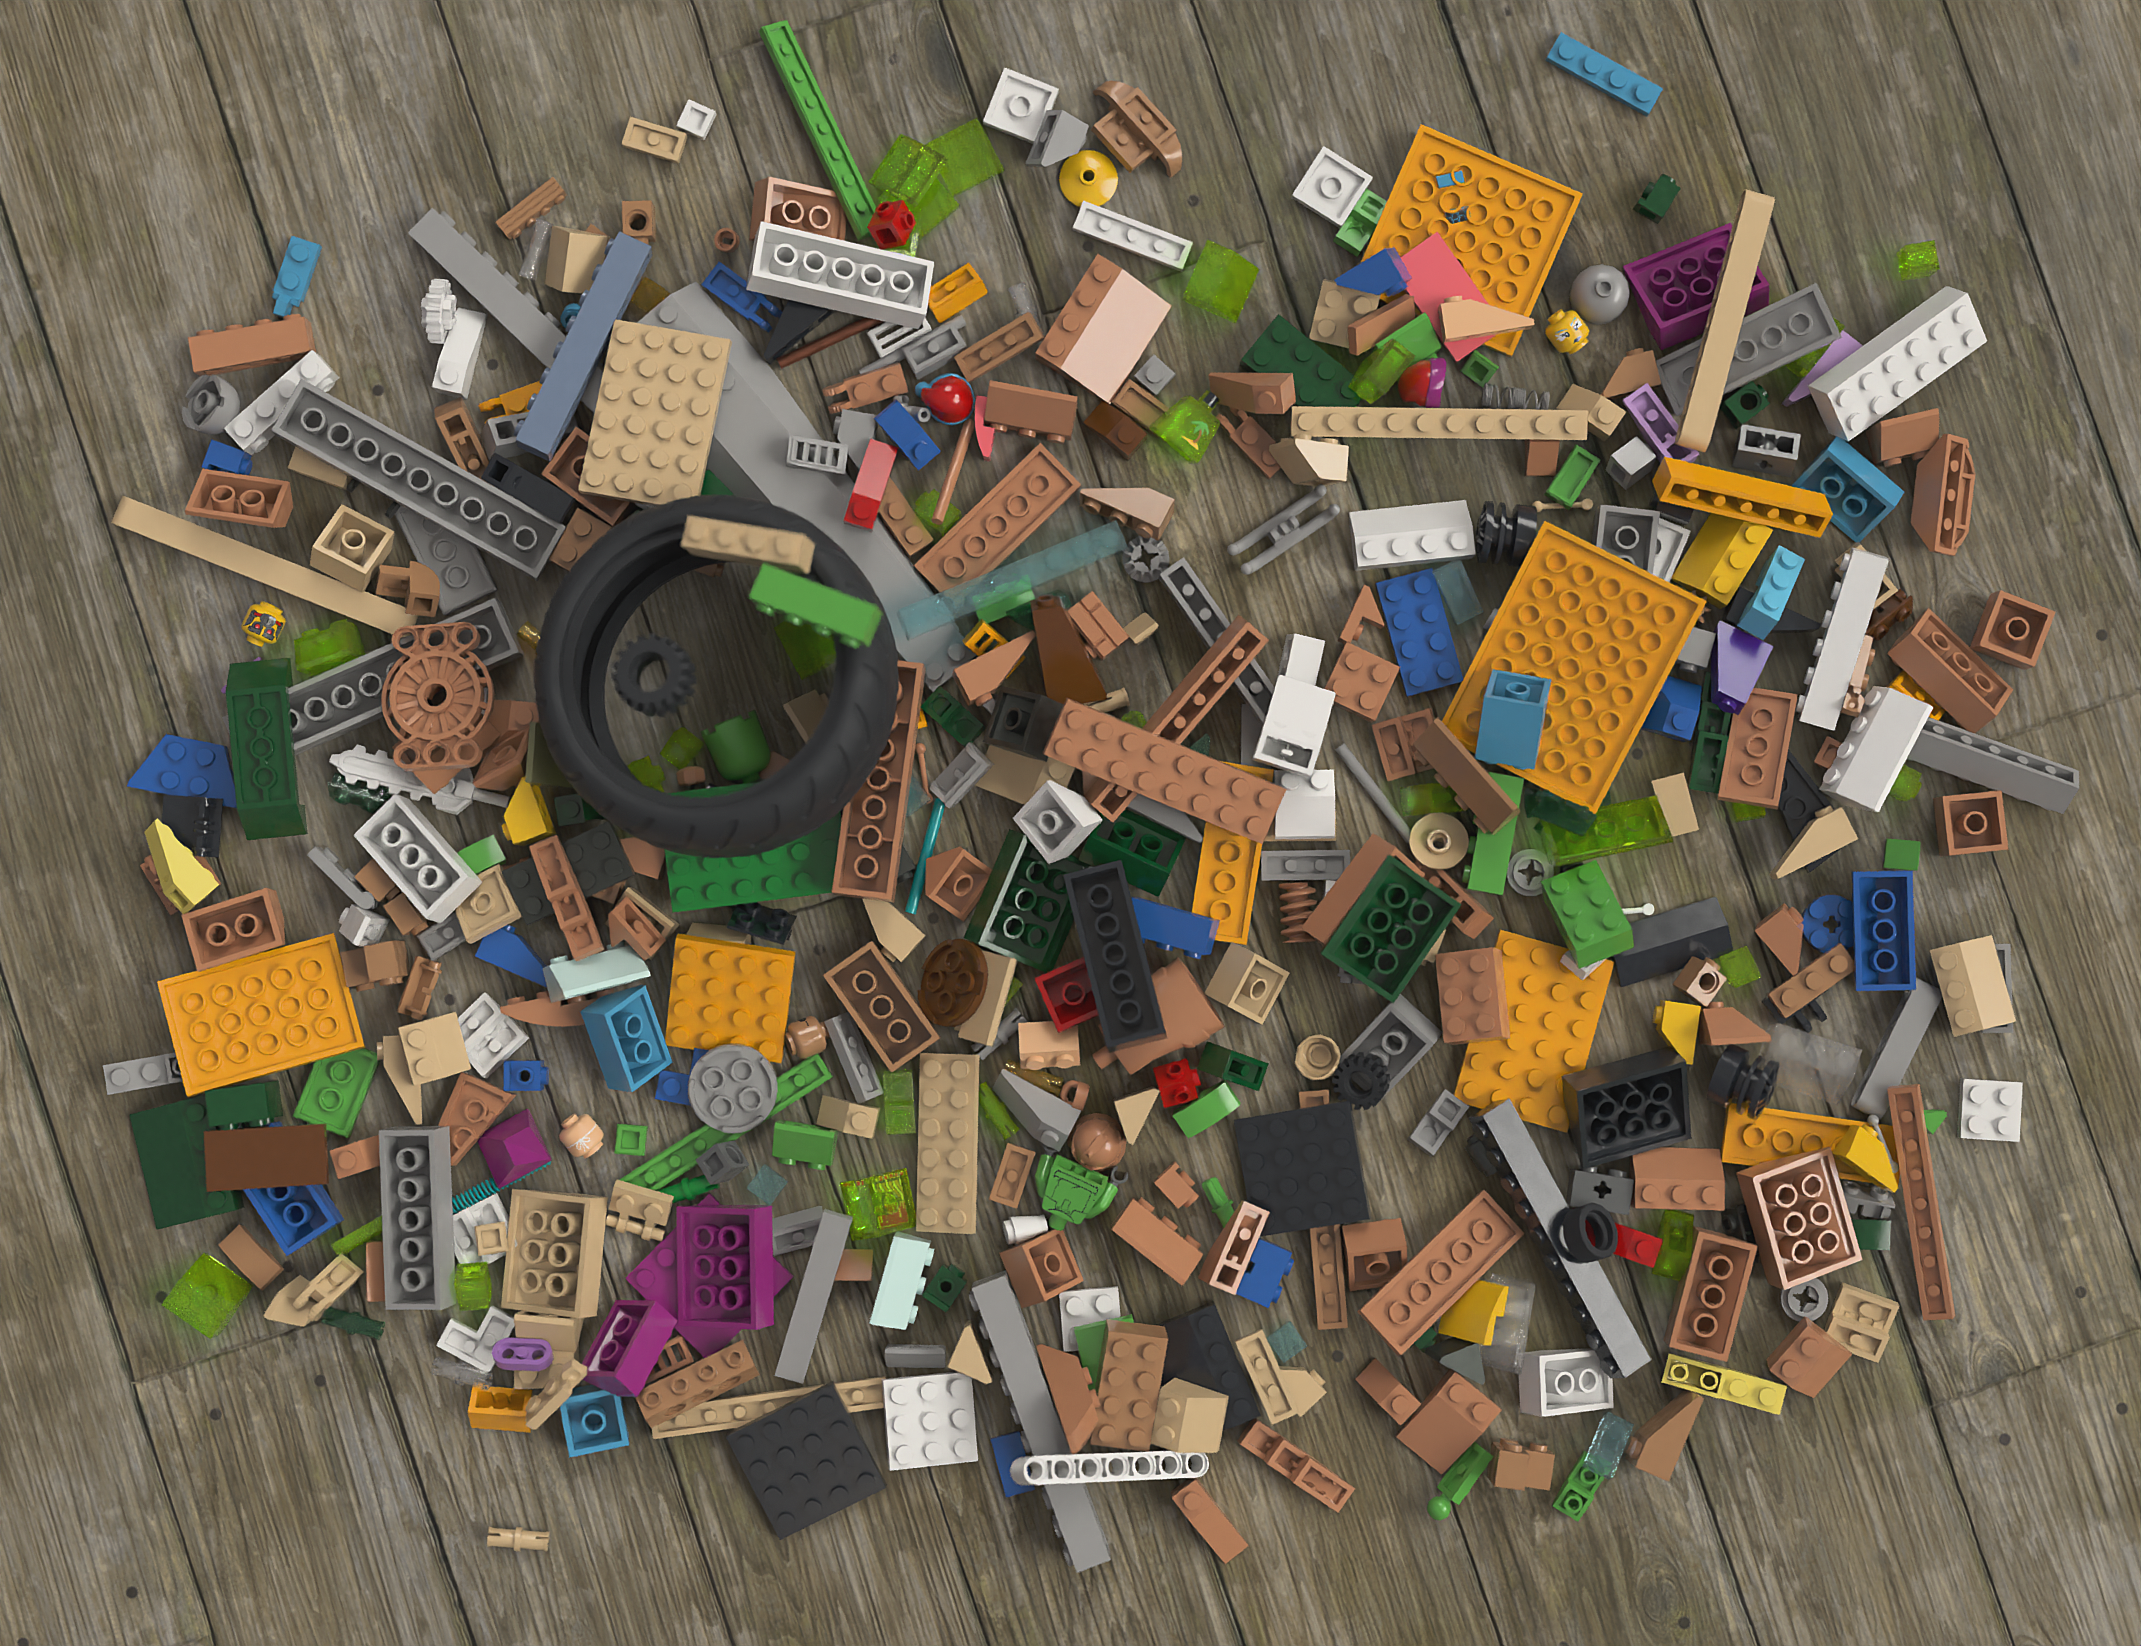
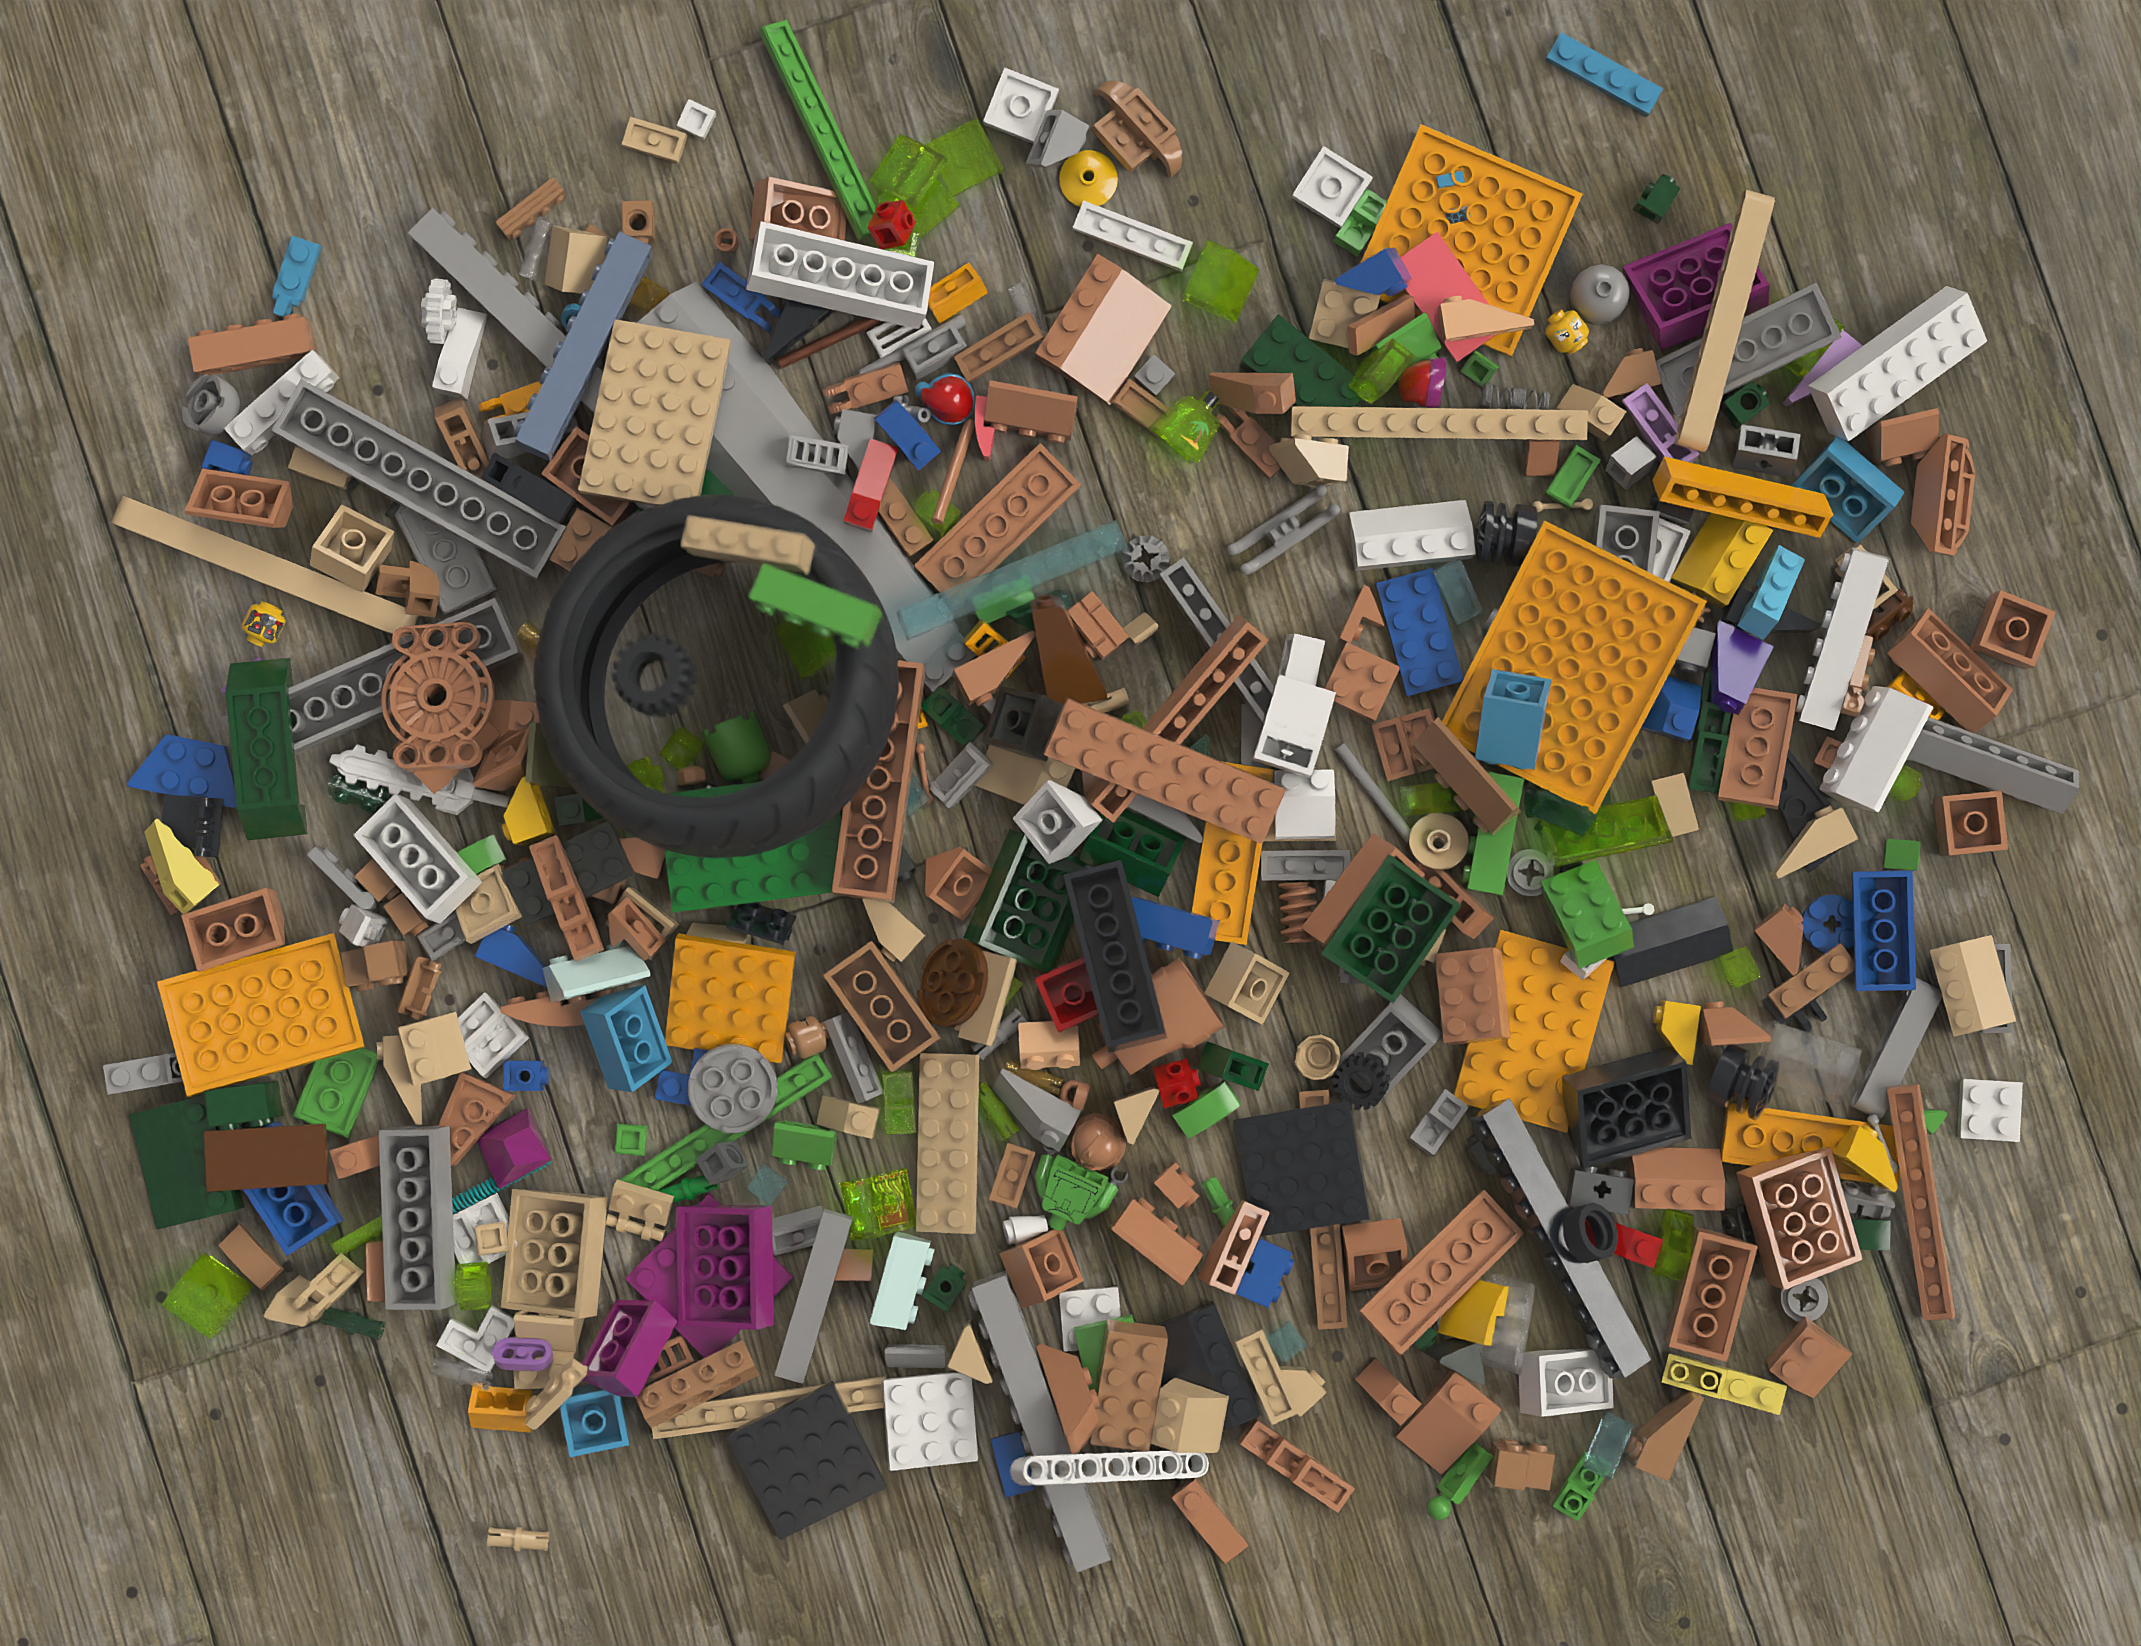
clear neon green slope [294,619,366,676] -> none
light nougat head [559,1113,604,1158] -> none
teal bar [905,798,946,915] -> none
slope [1080,488,1175,541] -> none
reddish brown slope [1083,401,1147,461] -> none
medium nougat brick [1672,956,1727,1007] -> none
tan slope [1824,1282,1899,1363] -> none
clear neon green brick [1897,240,1940,281] -> none

